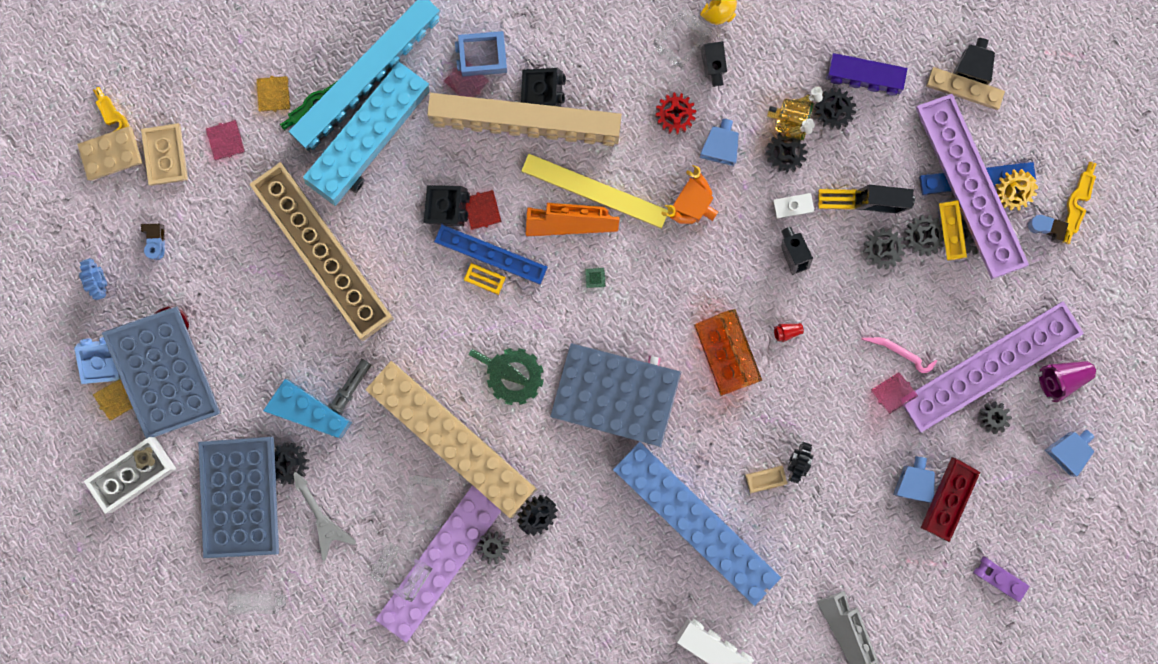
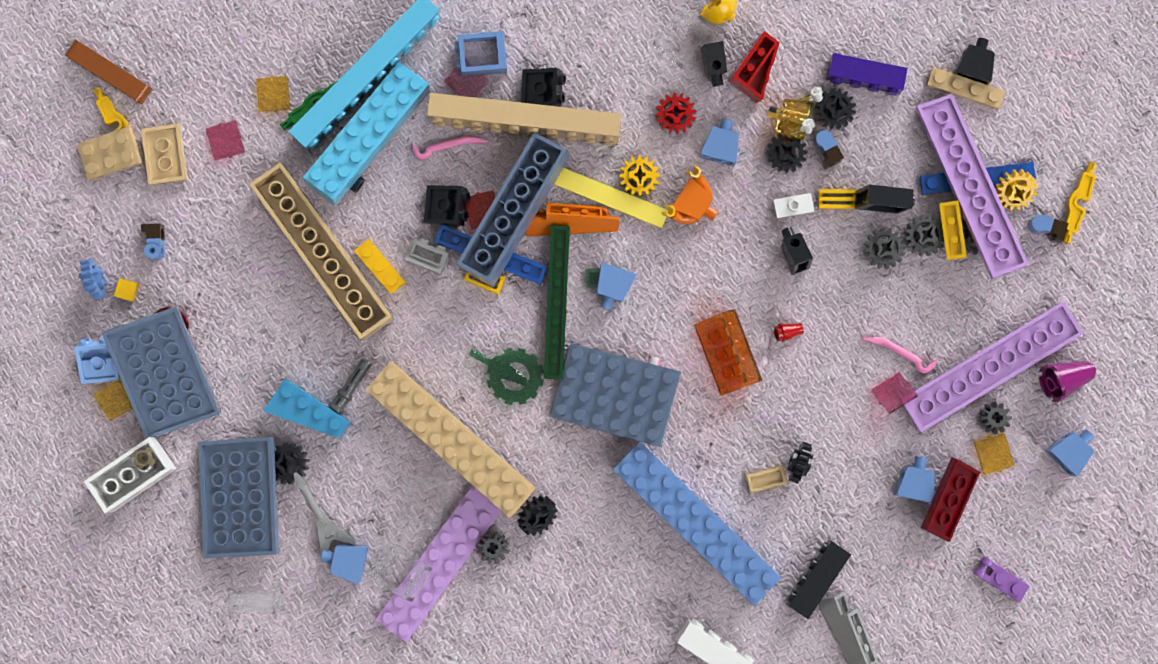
none -> dark orange beam [65,40,152,104]
none -> yellow tile [114,278,139,302]
none -> medium blue torso [321,545,369,584]
none -> yellow plate [354,239,406,295]
none -> light grey window [404,238,450,276]
none -> bright pink piece [411,136,489,160]
none -> sand blue brick [456,132,570,287]
none -> dark green plate [544,225,570,380]
none -> medium blue torso [596,262,637,311]
none -> yellow gear [619,155,660,197]
none -> red wedge [727,31,780,103]
none -> black brick [786,540,851,619]
none -> leg [814,130,844,169]
none -> clear yellow piece [974,433,1015,475]

